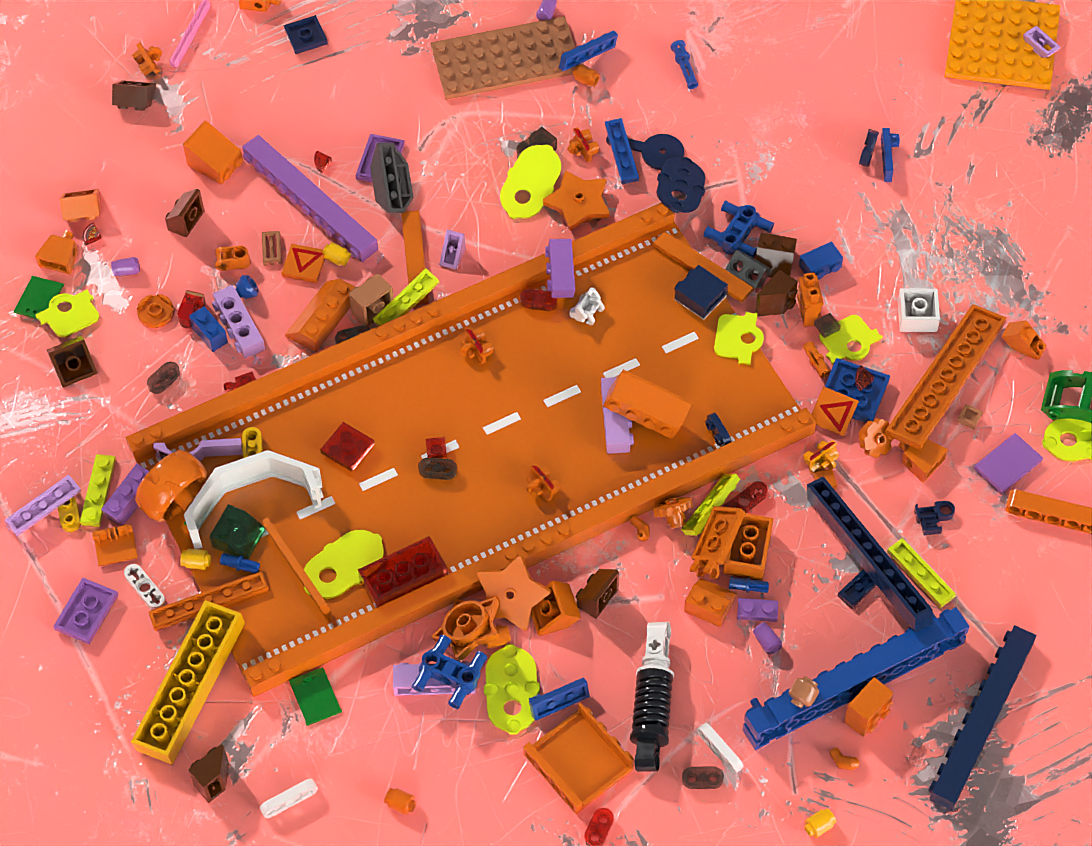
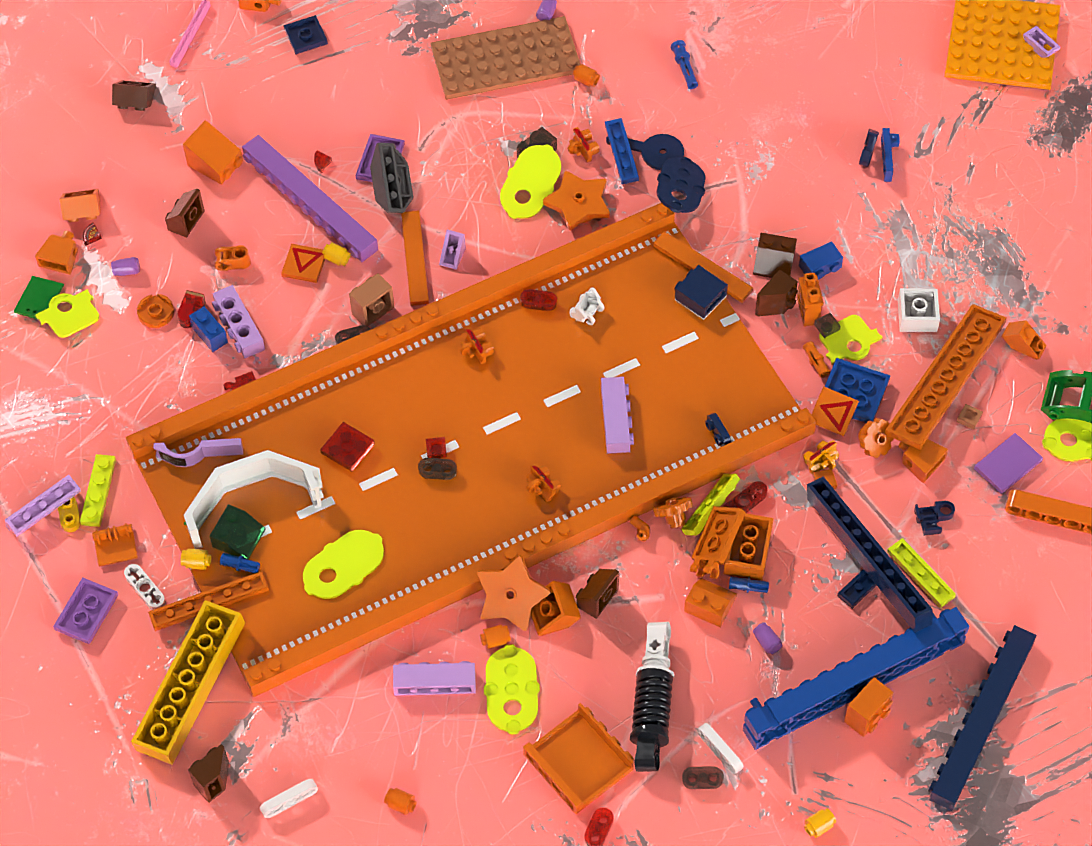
reddish brown slope [46,336,98,387] -> none
medium lavender brick [101,463,149,526] -> none
orange hips [132,42,162,76] -> none
orange wheel [135,450,207,522] -> none
clear smoke plate [147,362,180,394] -> none
blue cone [235,275,259,299] -> none
yellow plate [242,427,263,458] -> none
nougat tile [262,231,282,266] -> none
orange tile [262,517,331,615] -> none
orange slope [285,279,356,352] -> none
green container [289,667,342,726] -> none
clear red brick [358,536,448,608] -> none
neon yellow plate [373,268,440,326] -> none
blue piece [411,635,487,709] -> none
orange plate [431,597,501,662] -> none
blue hinge [529,677,590,721] -> none
medium lavender brick [545,239,575,298] -> none
blue plate [559,30,618,72] -> none
orange slope [603,369,692,439] -> none
blue piece [703,200,774,258] -> none
neon yellow piece [714,311,764,366] -> none
dark grey brick [725,250,772,290] -> none
medium lavender plate [737,598,778,622] -> none
nougat head [788,676,819,708] -> none
orange arm [829,747,859,770] -> none
clear red tile [855,365,875,391] -> none

